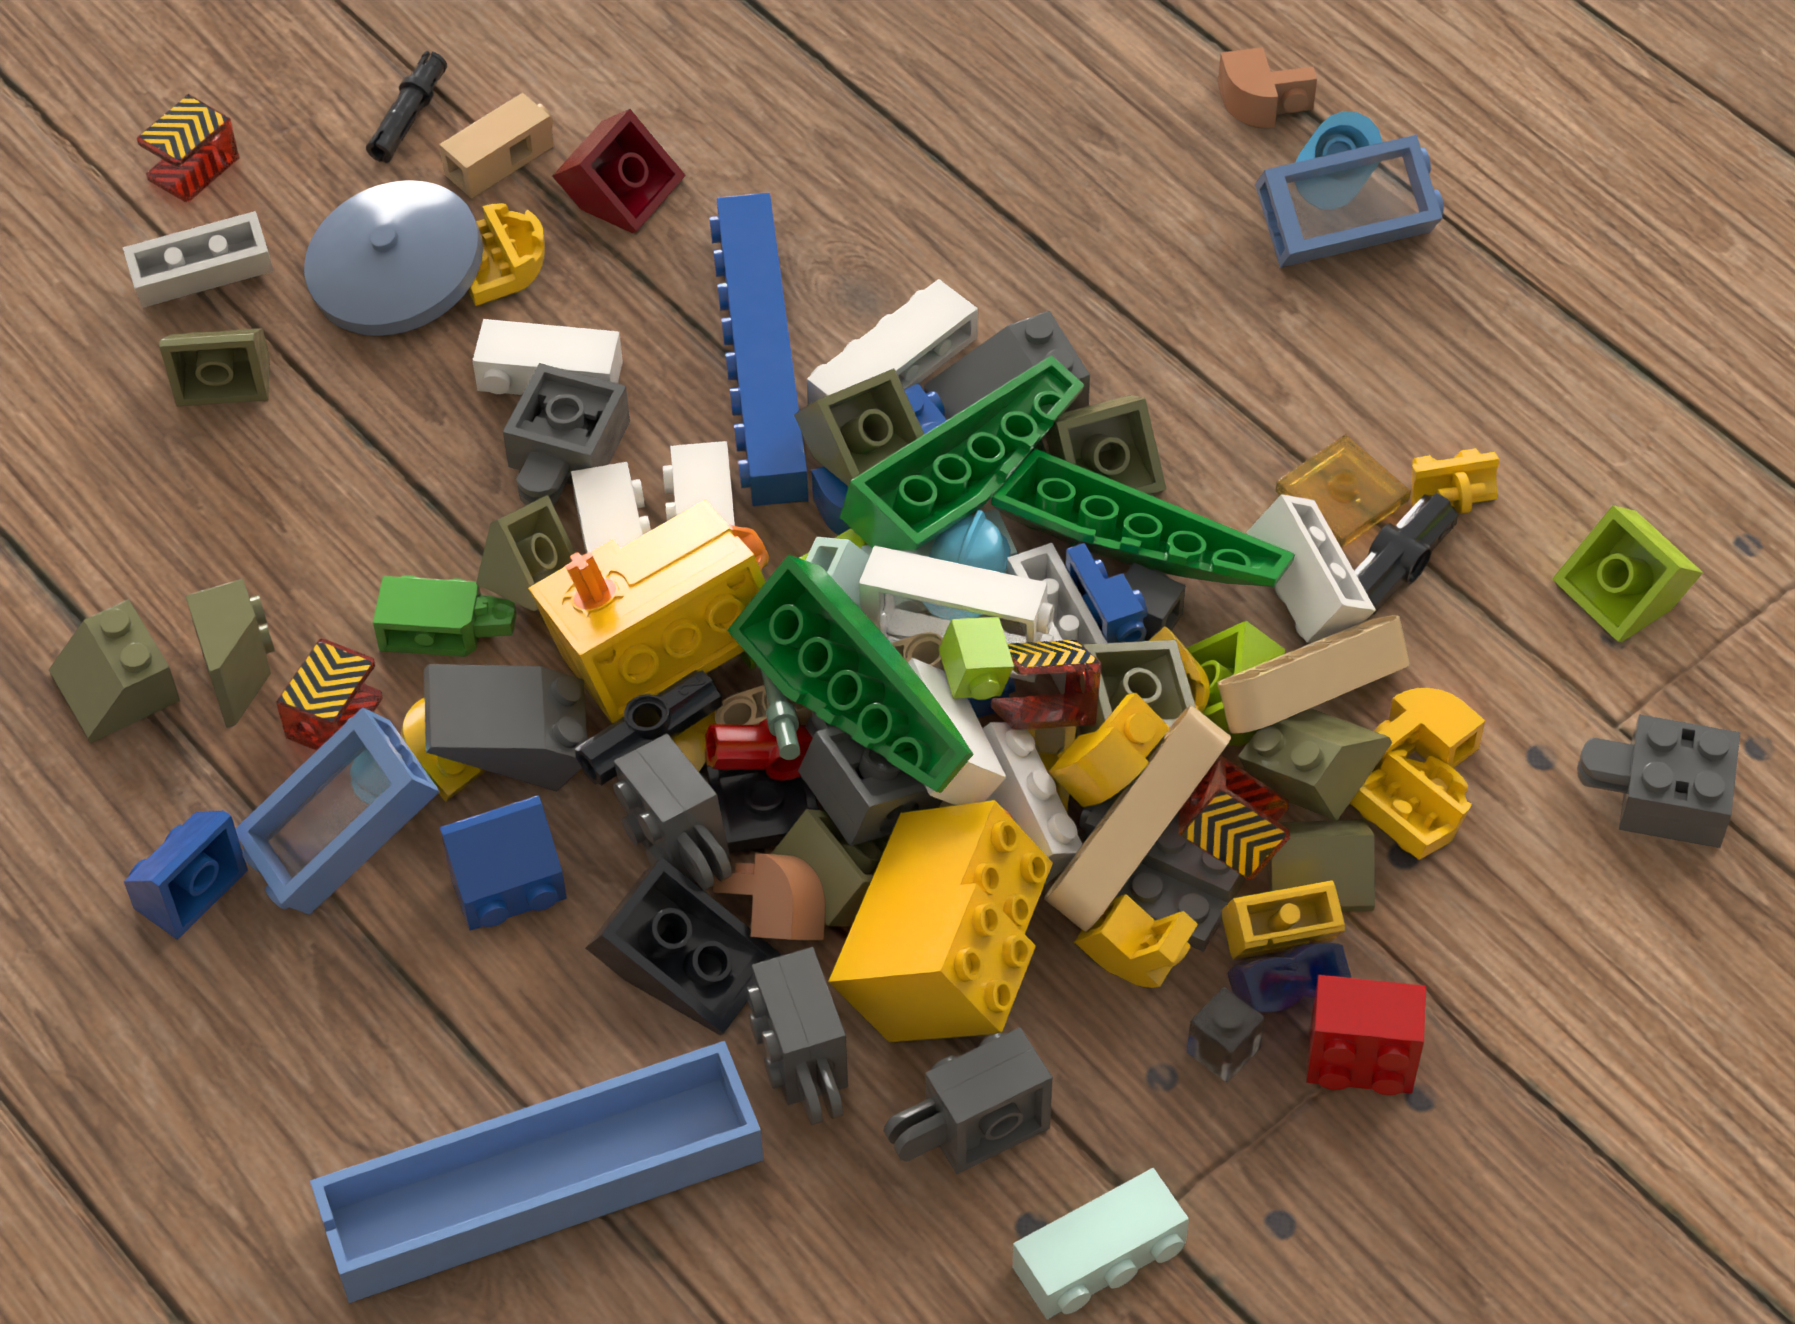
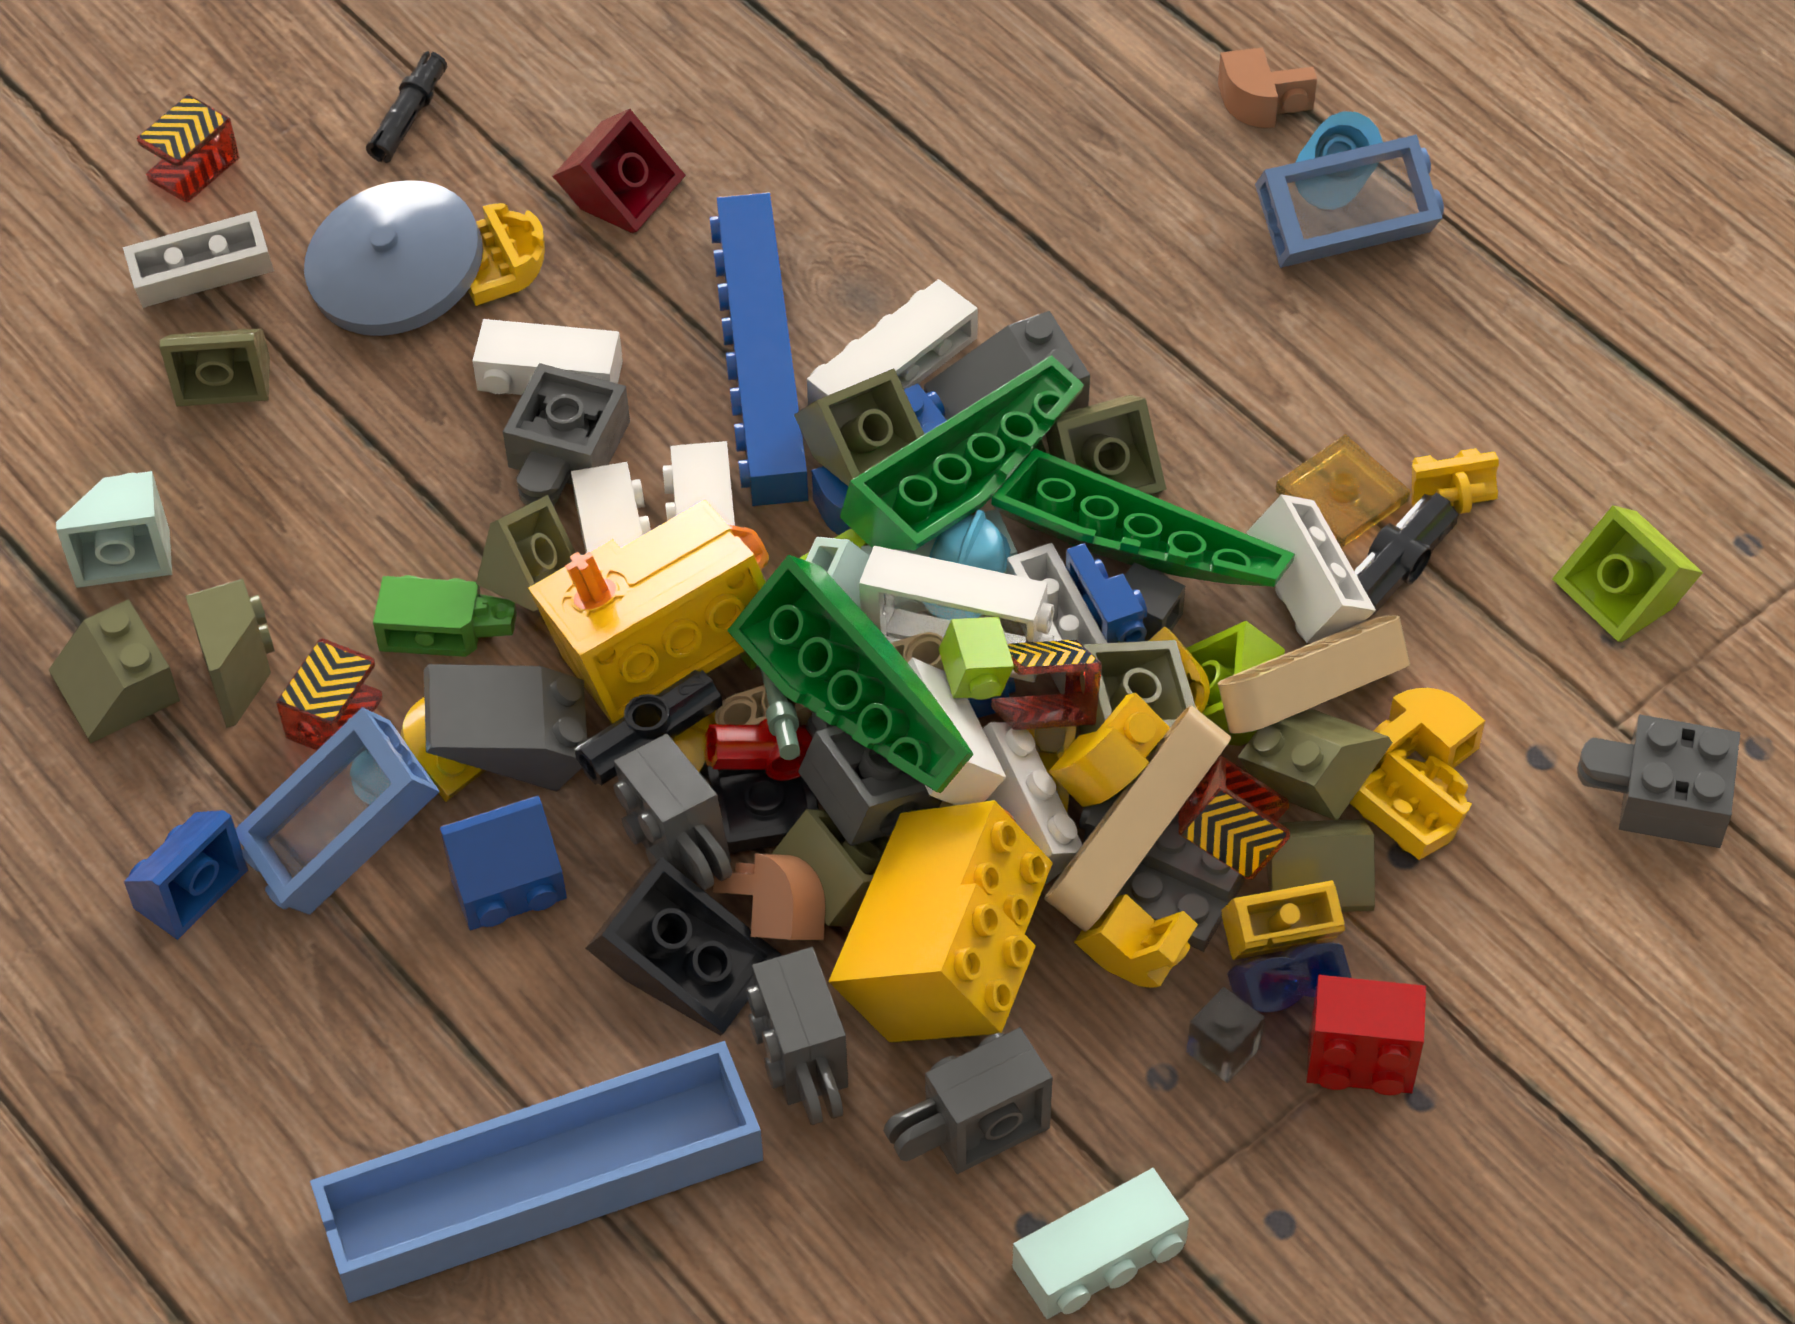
tan brick [439,92,554,199] -> none
none -> light aqua slope [56,471,172,588]

